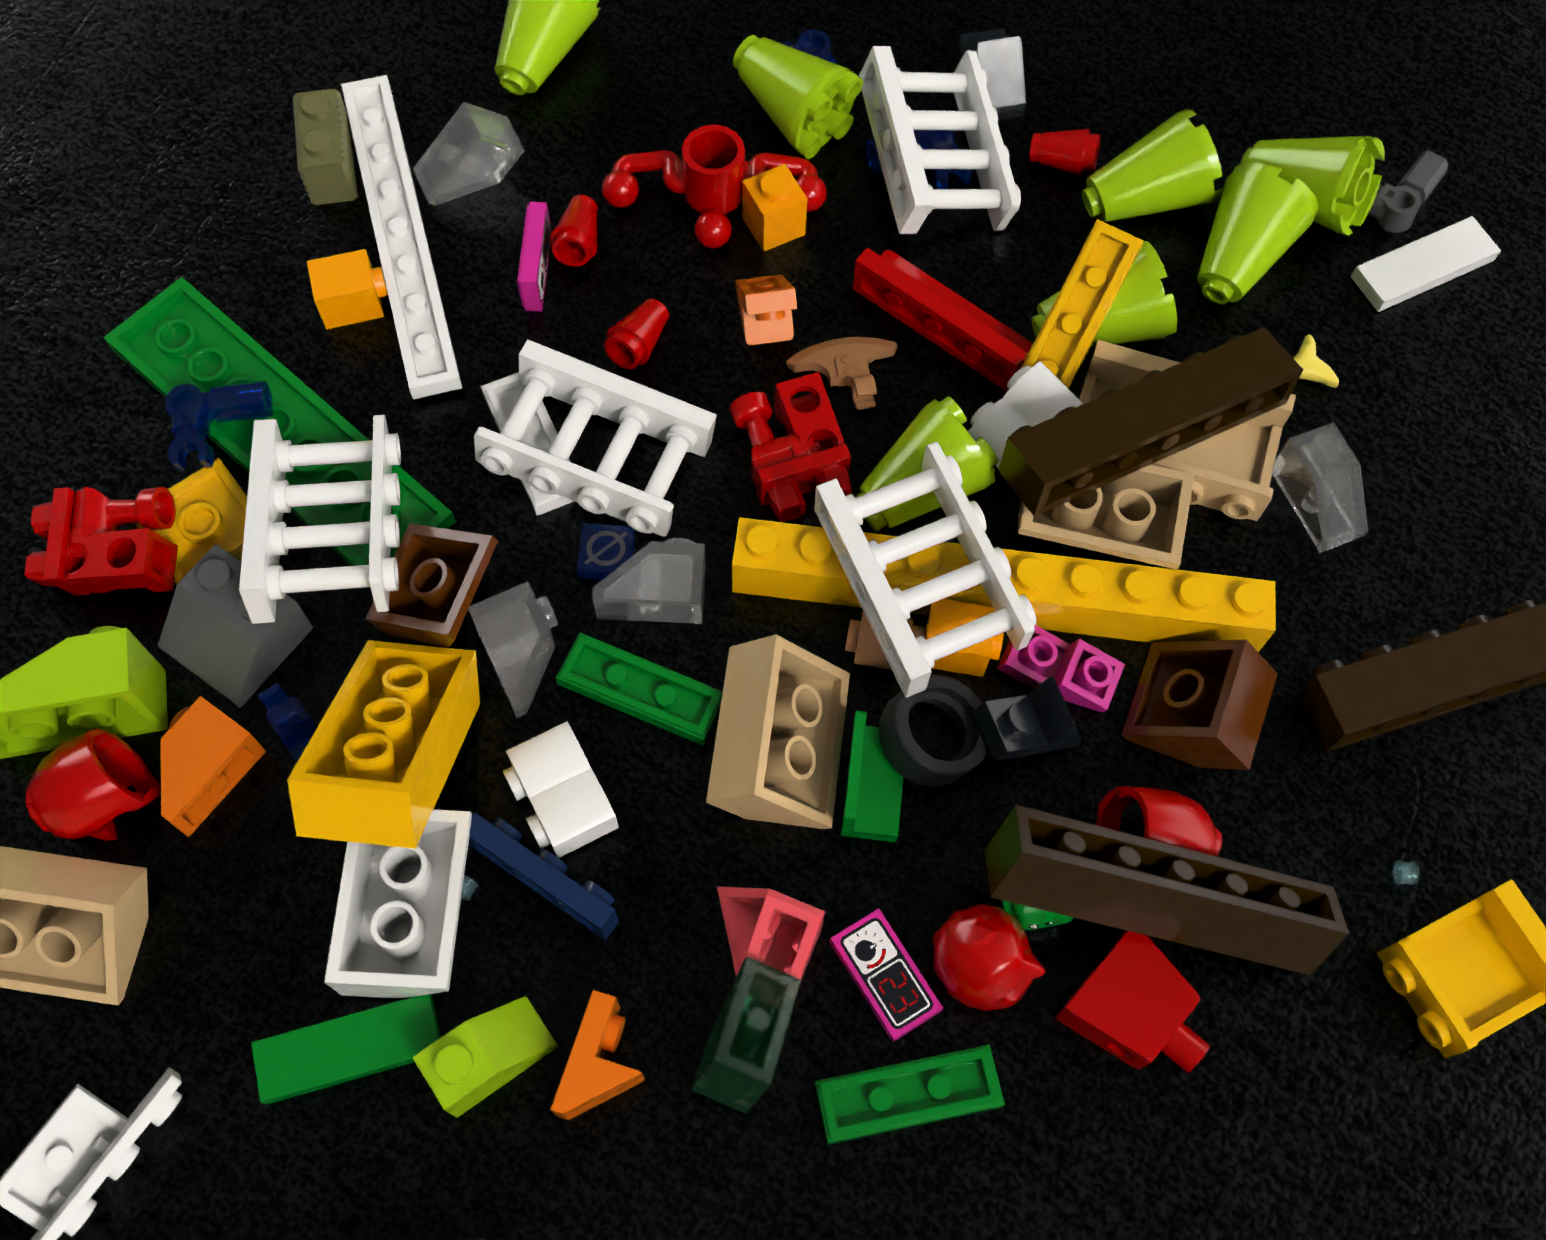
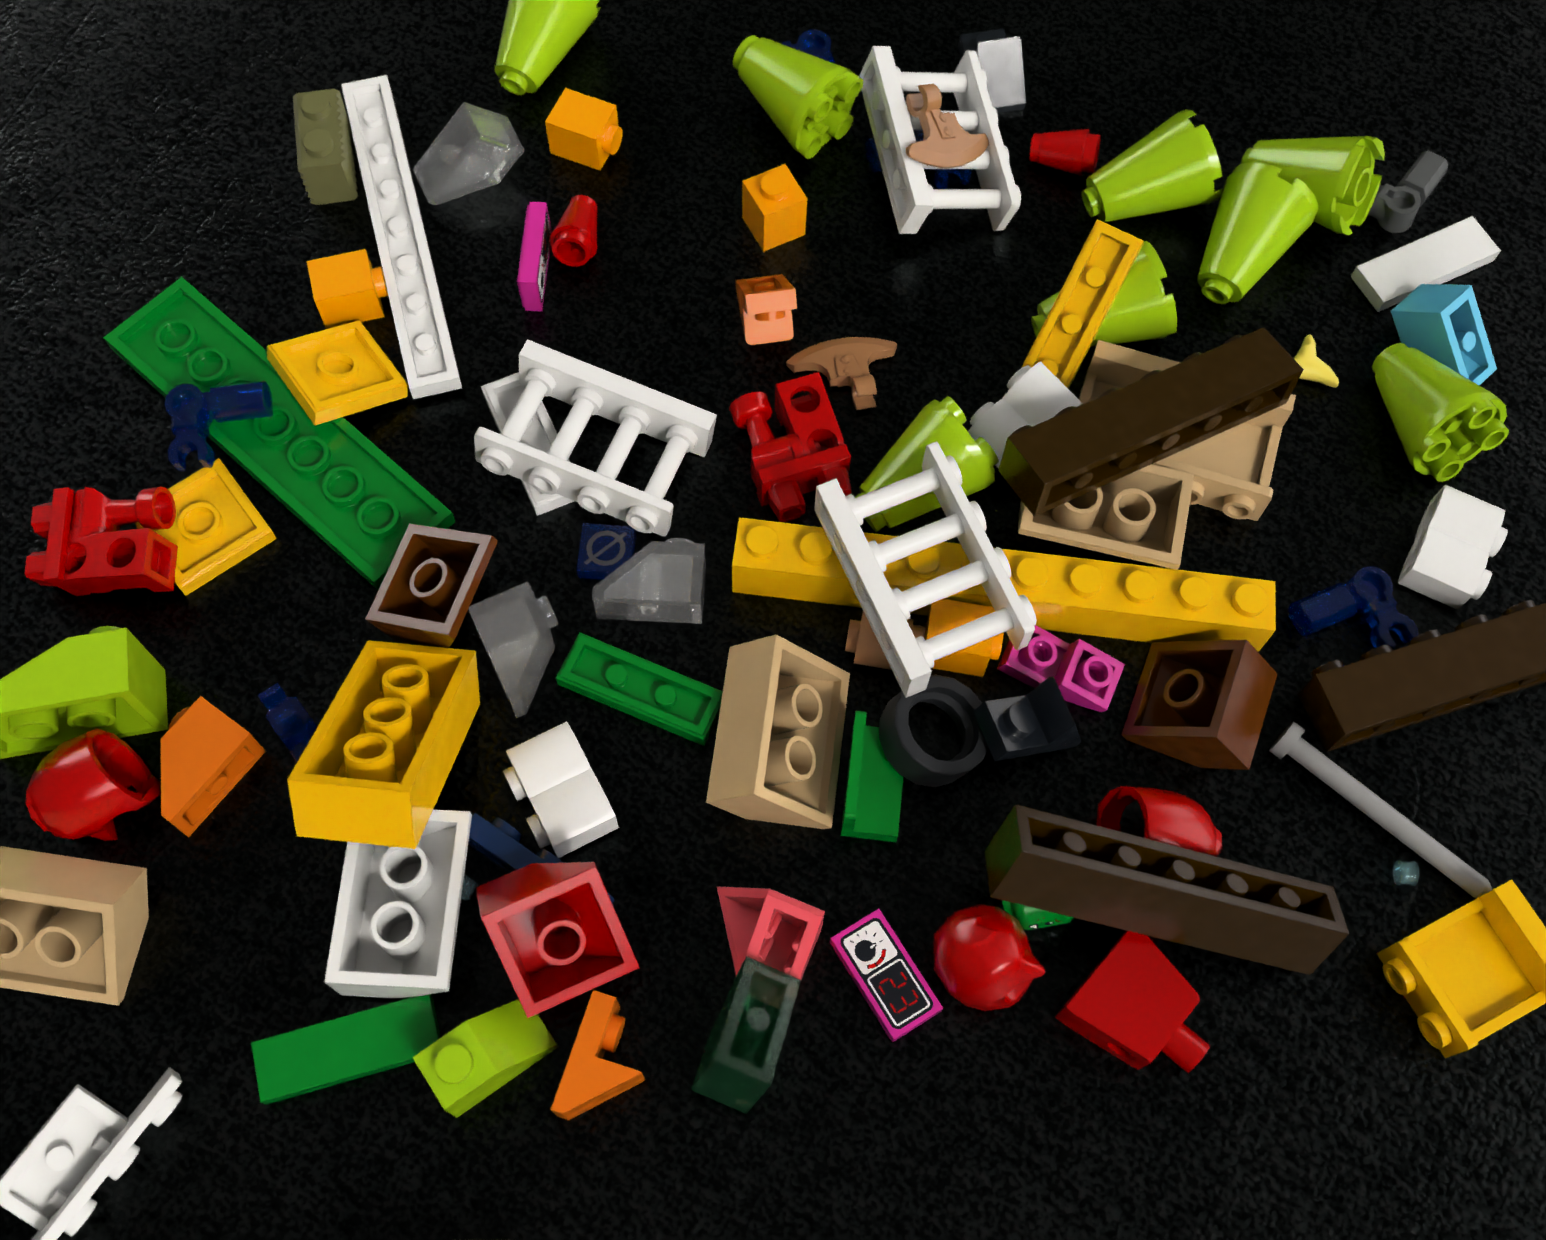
dark grey slope [158,544,313,708] -> none
white fence [239,415,401,624] -> none
red wheel [602,125,827,249] -> none
red cone [604,299,669,369] -> none
green tile [815,1044,1005,1145] -> none
red panel [853,247,1034,392] -> none
clear slope [1272,422,1368,553] -> none
none -> yellow tile [267,320,408,426]
none -> red slope [476,862,640,1018]
none -> light orange brick [545,88,623,171]
none -> medium nougat piece [906,84,989,168]
none -> light grey bar [1269,721,1492,898]
none -> clear blue bar [1288,566,1419,648]
none -> lime cone [1372,343,1509,482]
none -> medium azure slope [1391,284,1497,385]
none -> white brick [1398,485,1508,610]

